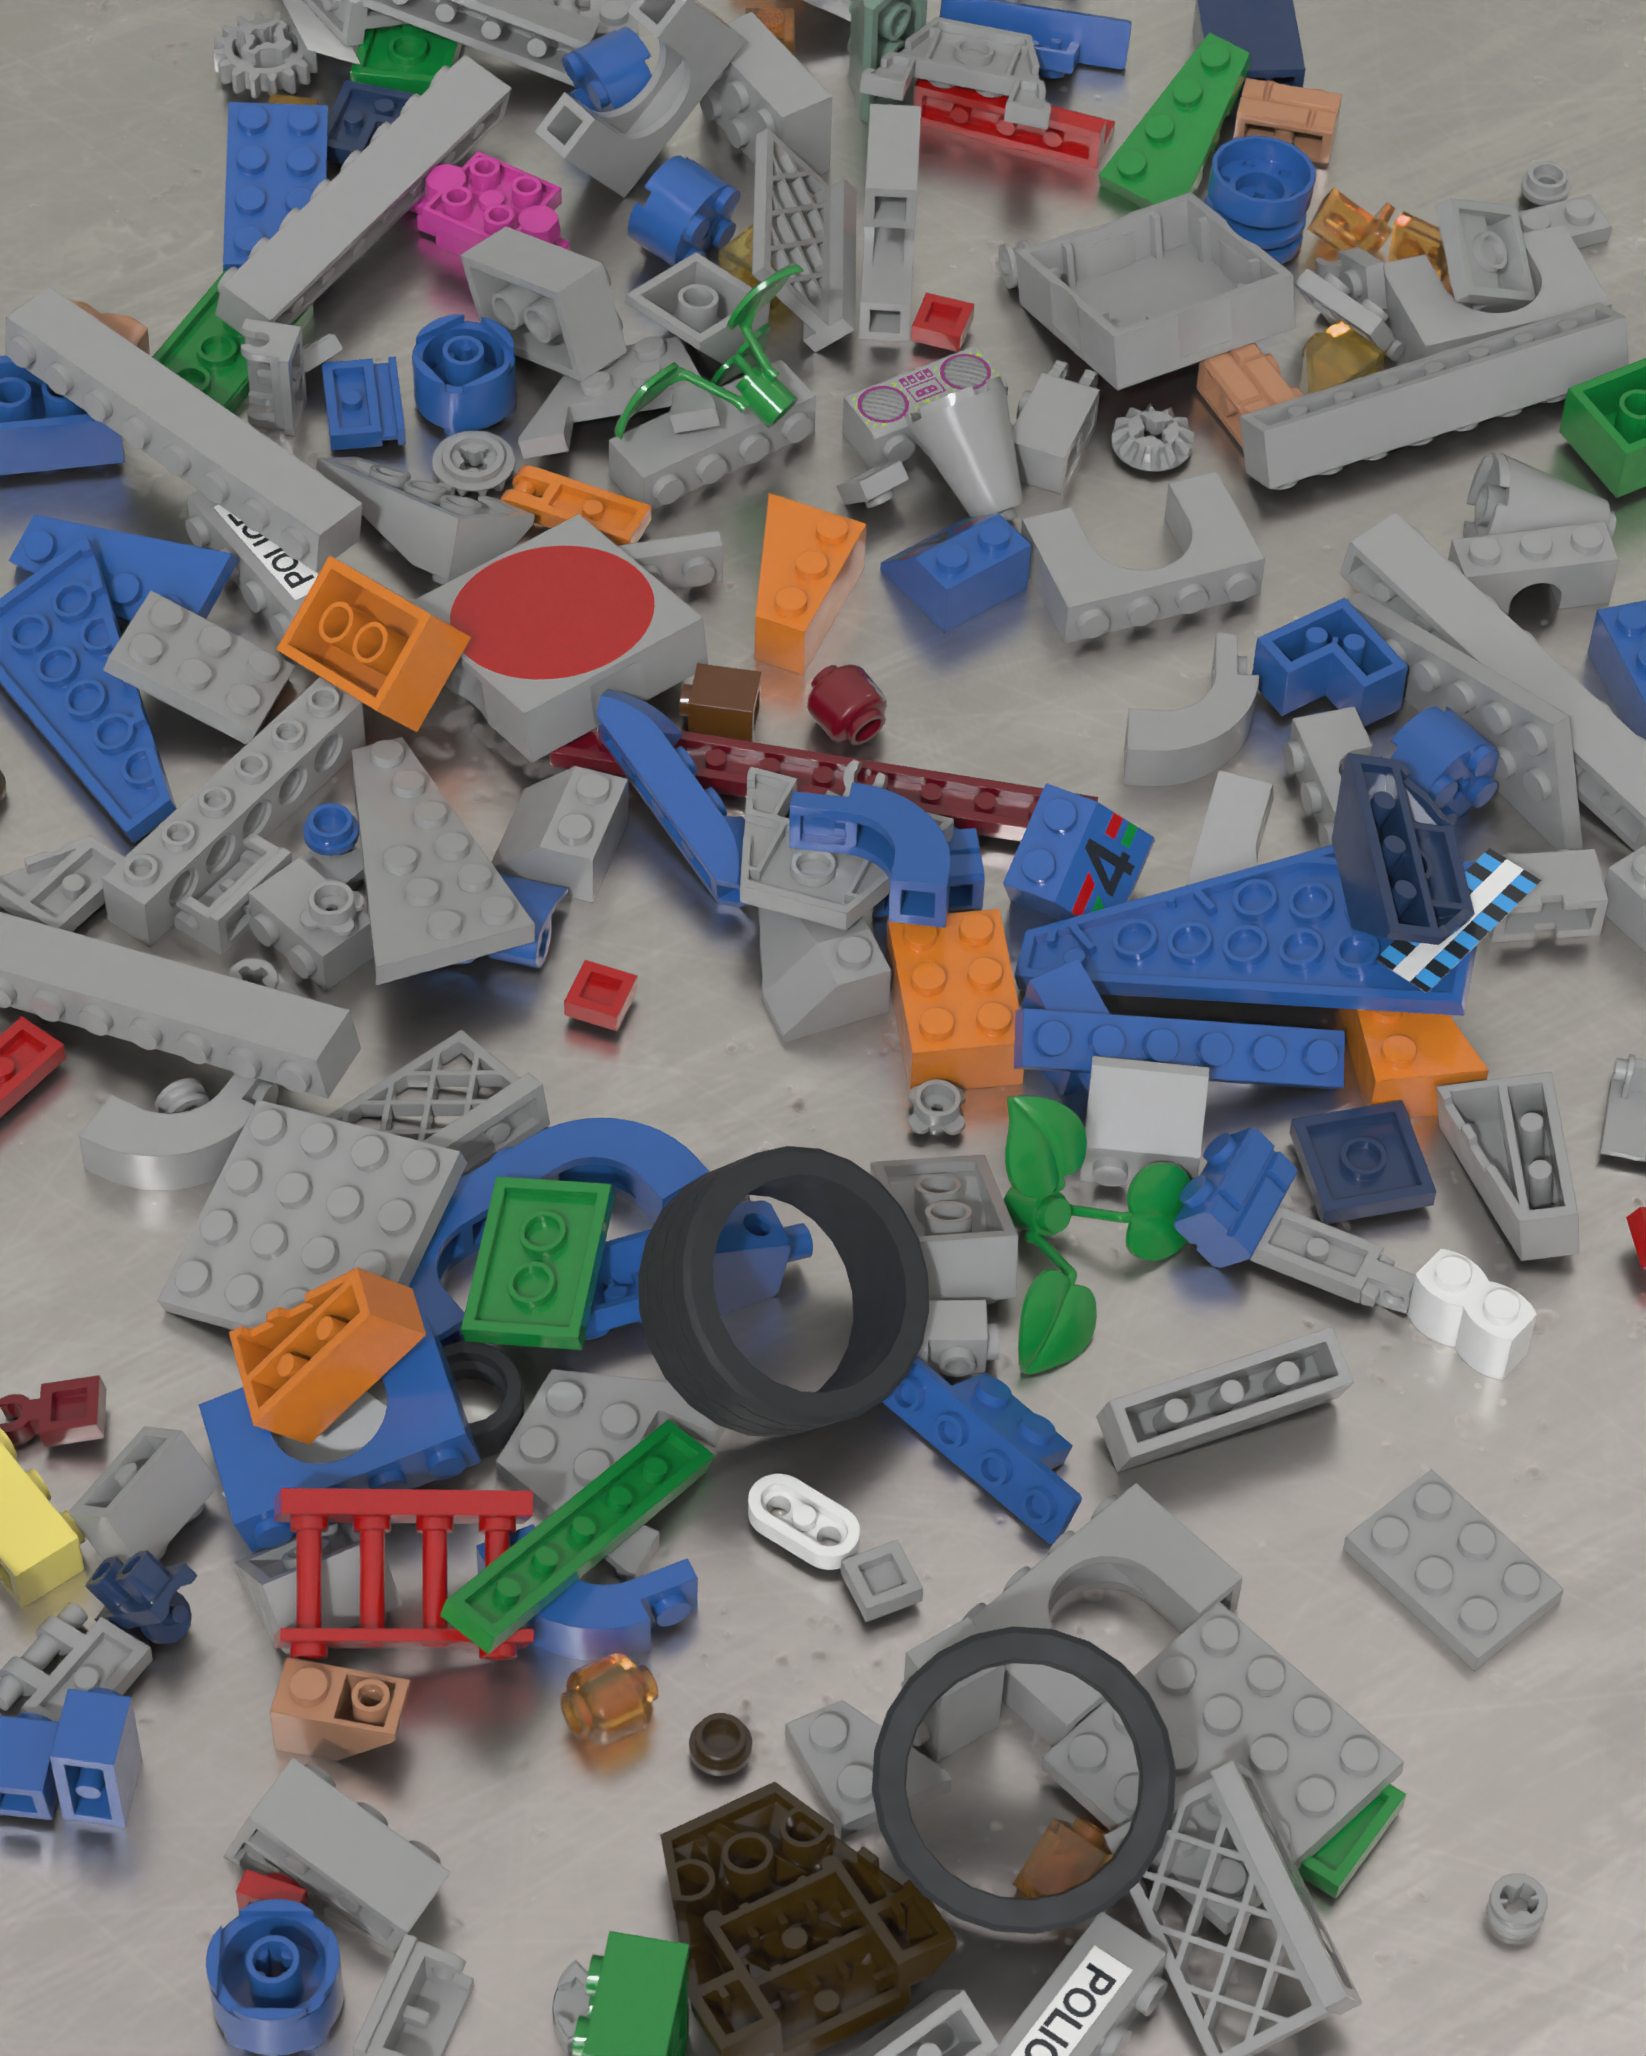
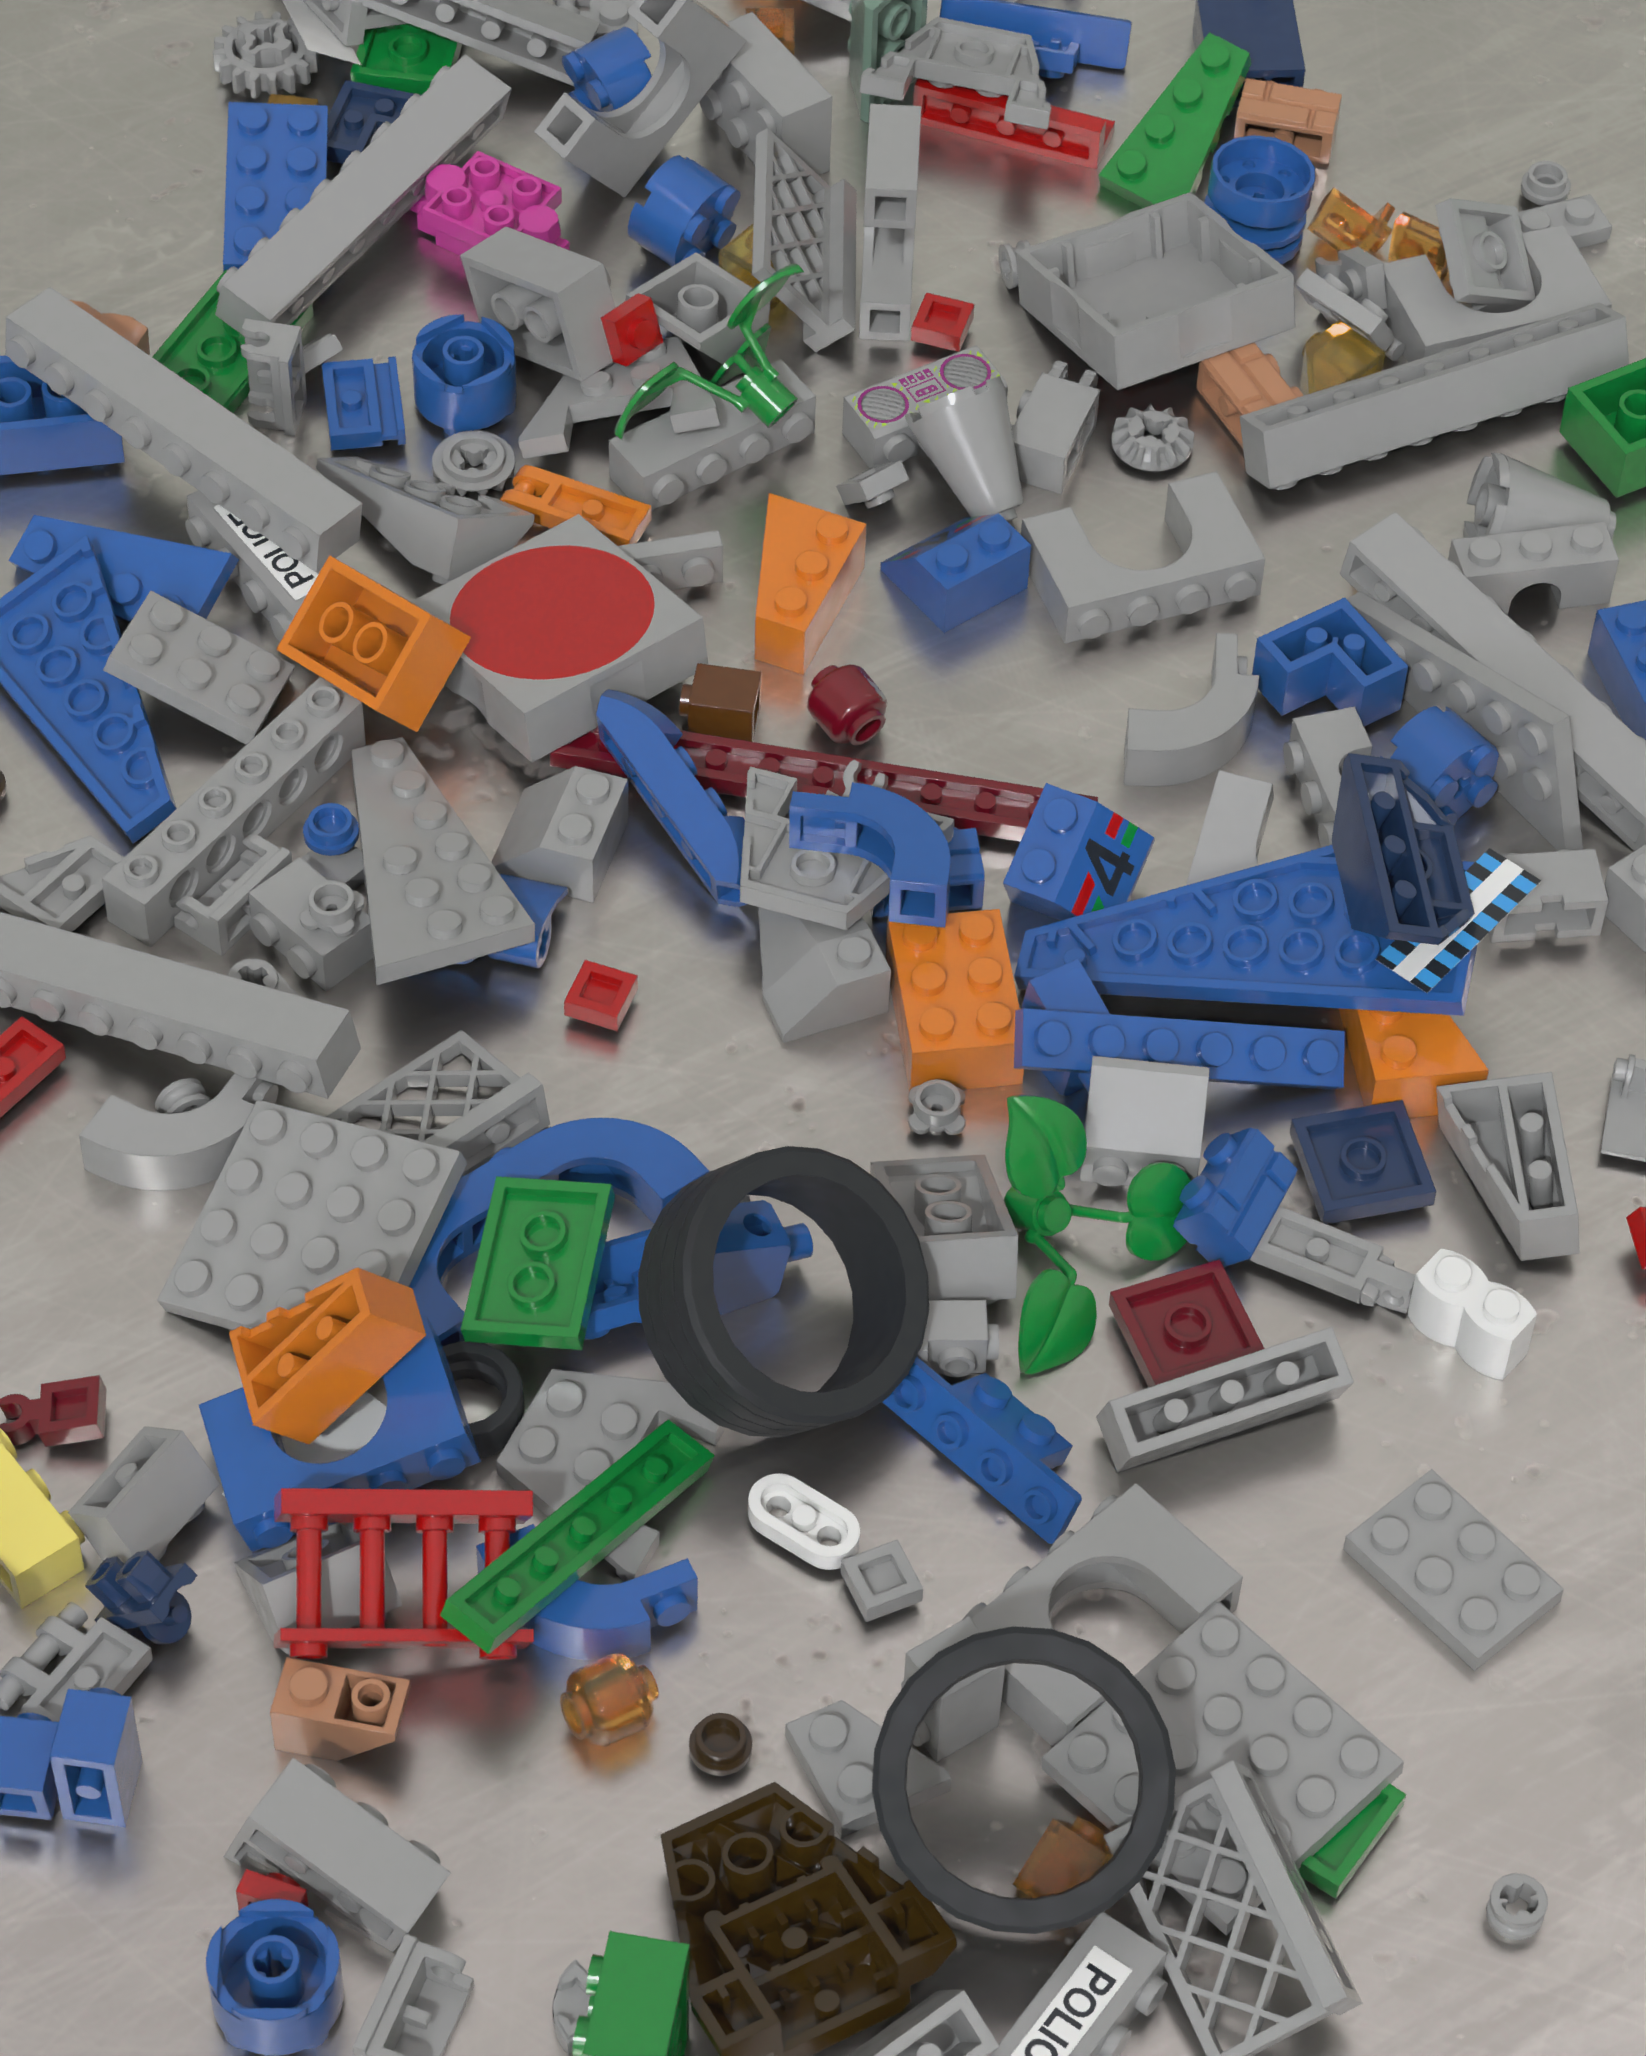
none -> red plate [601,293,663,367]
none -> dark red plate [1109,1259,1265,1387]

